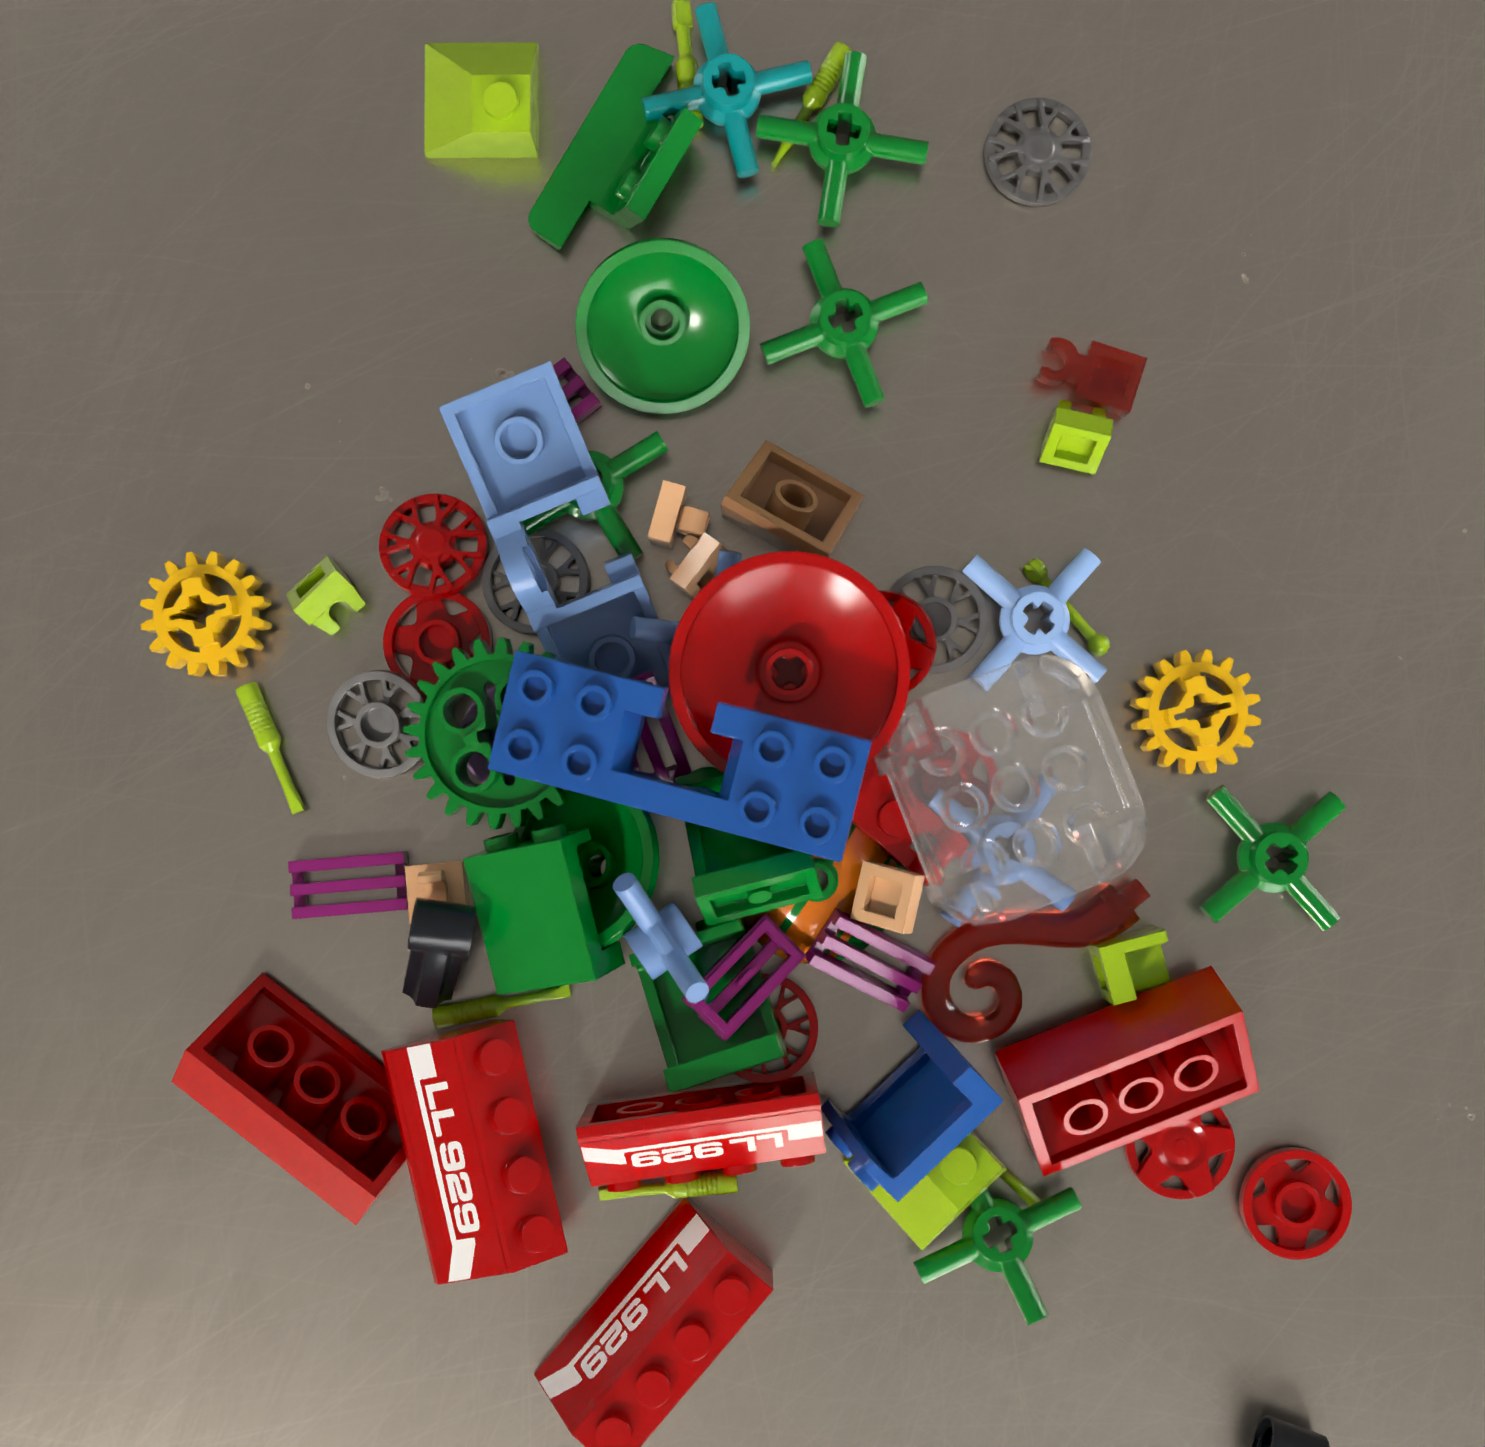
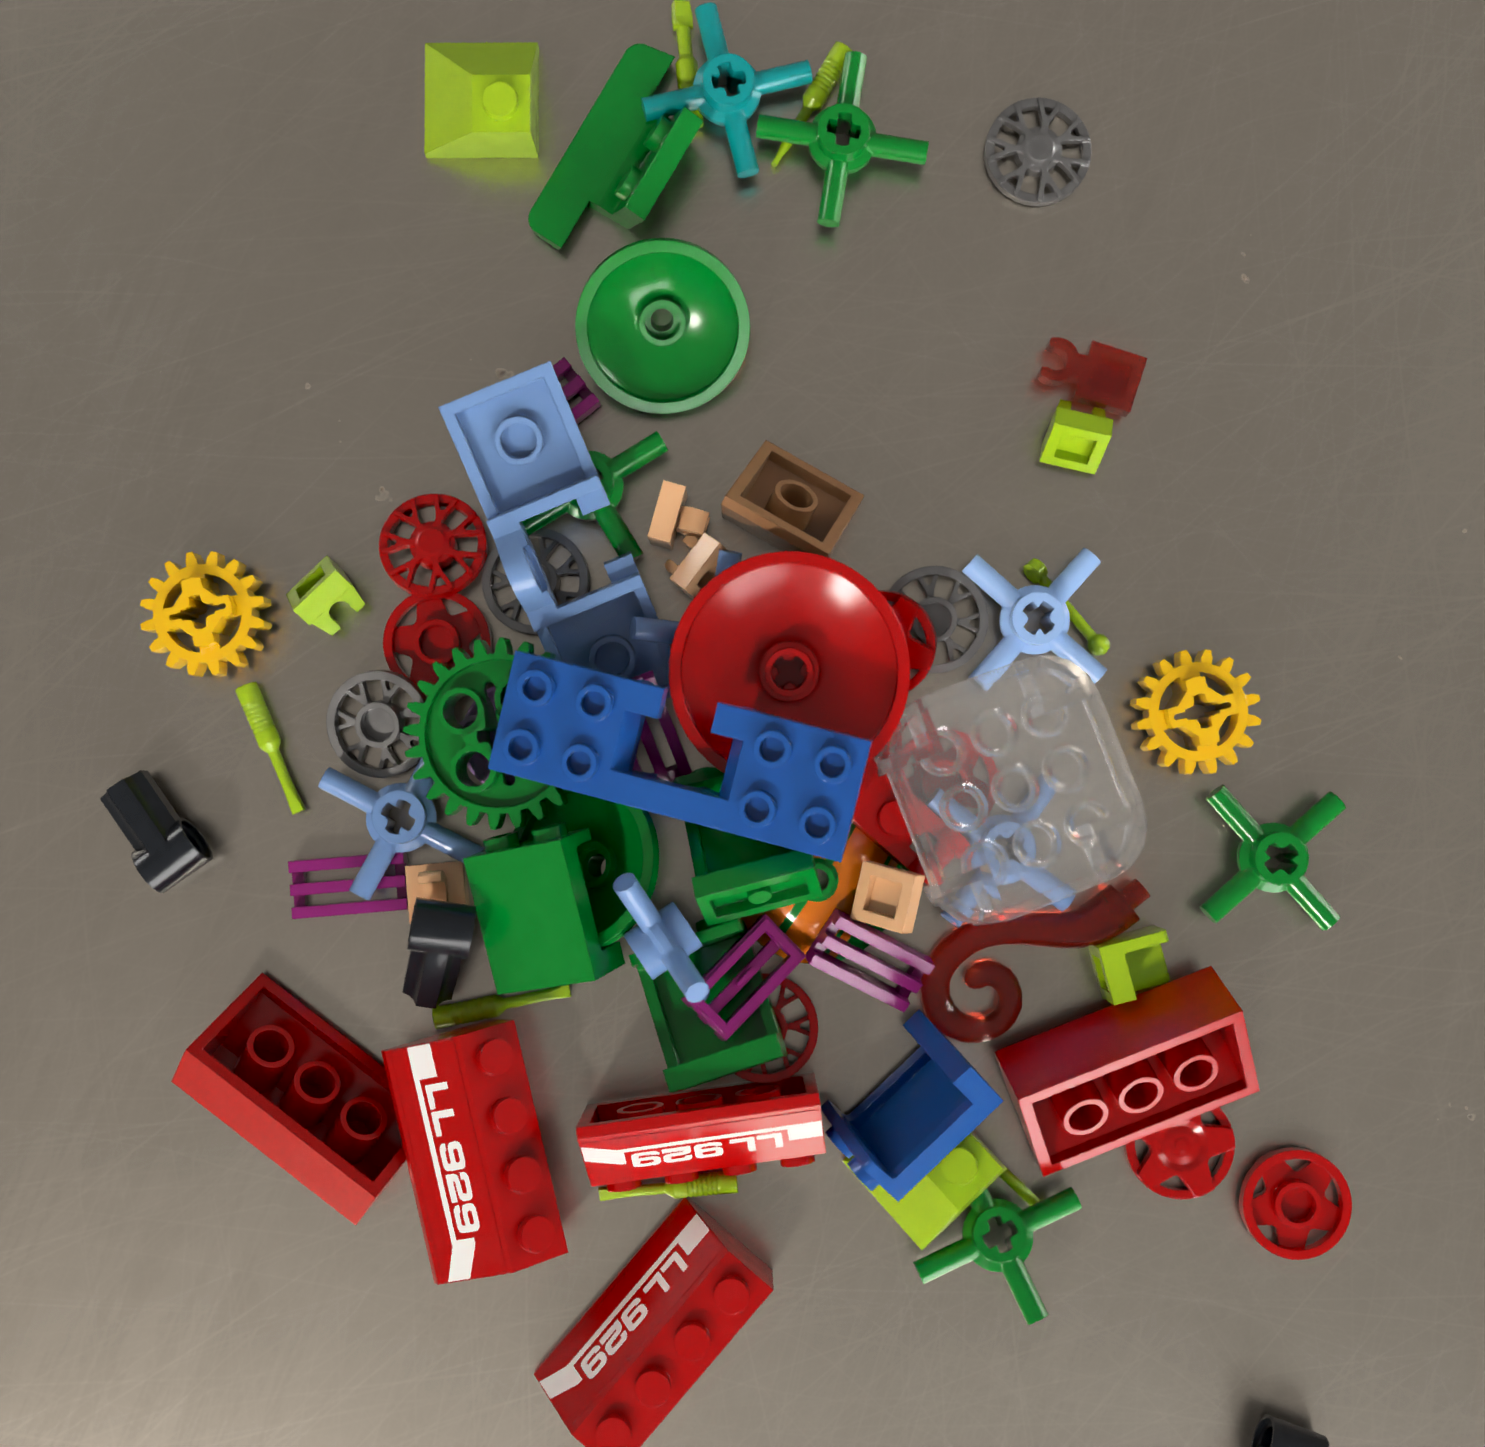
green bar [760,239,928,408] -> none
none -> black piece [100,770,213,893]
none -> medium blue bar [318,757,484,901]

